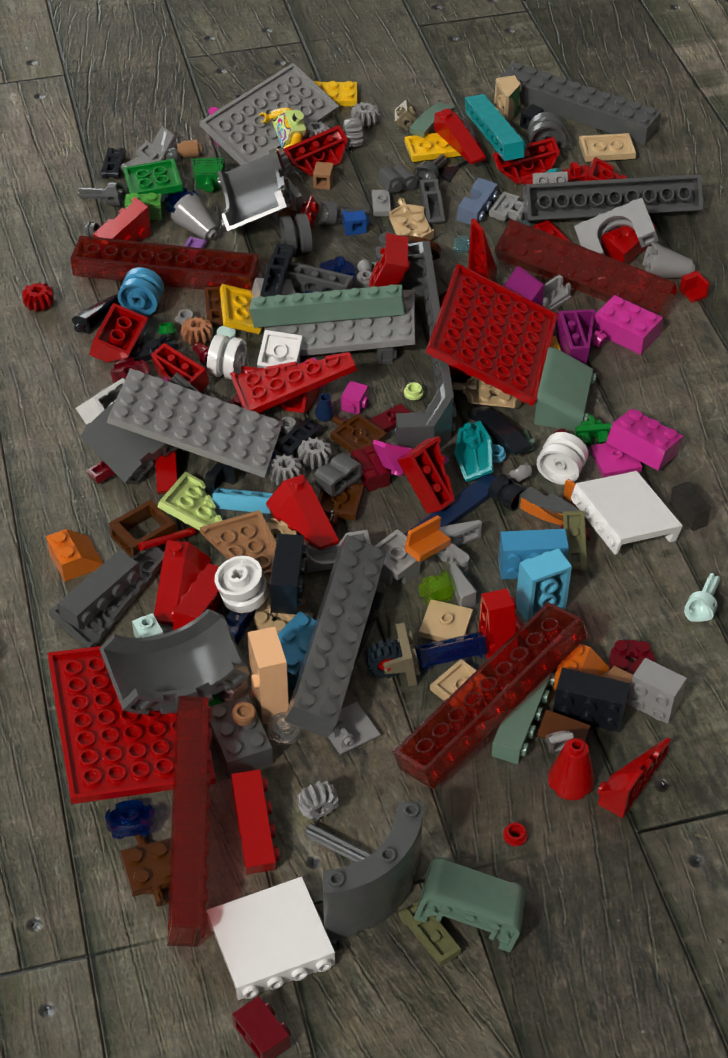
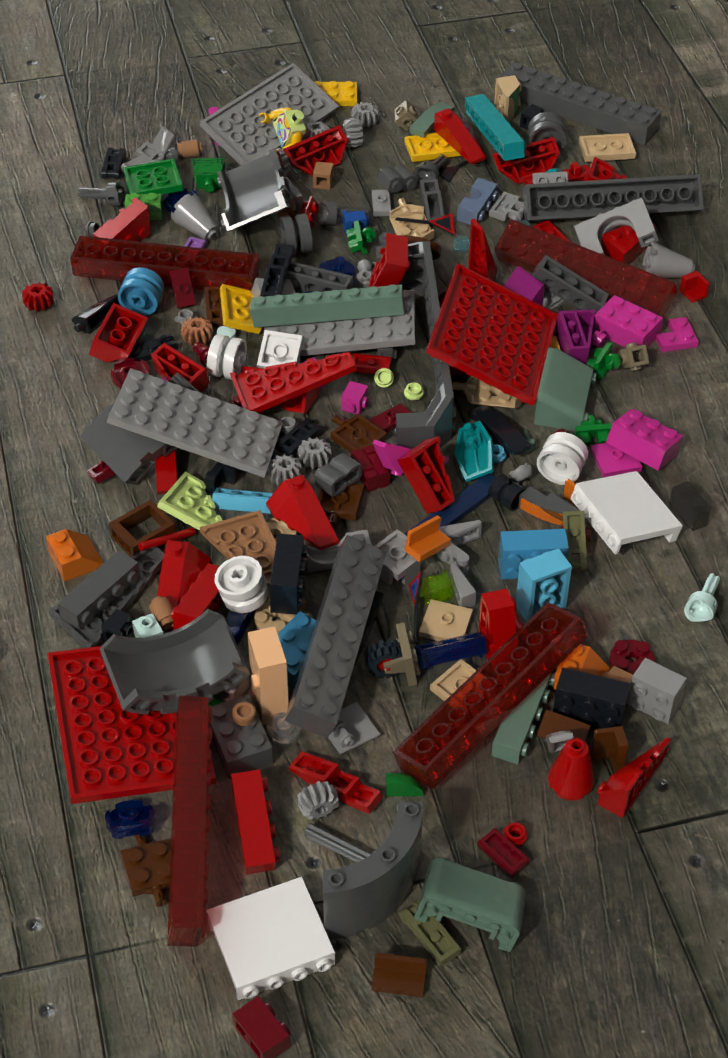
white brick [75,378,125,425] -> none
green plate [158,322,177,335] -> none
dark blue cone [315,393,335,422] -> none
none -> black brick [101,609,135,642]
none -> medium nougat brick [149,596,173,630]
none -> dark red plate [169,268,196,308]
none -> red slope [288,751,383,814]
none -> green hips [346,220,376,255]
none -> red plate [352,353,391,374]
none -> reddish brown panel [371,953,427,998]
none -> yellowish green plate [374,368,394,388]
none -> green brick [386,773,424,797]
none -> black piece [395,213,455,235]
none -> black piece [408,571,423,644]
none -> dark red plate [477,828,530,878]
none -> dark grey brick [532,255,609,314]
none -> green hips [586,343,621,379]
none -> reddish brown panel [590,726,629,773]
none -> dark tan brick [619,342,649,371]
none -> dark pink plate [656,317,699,352]

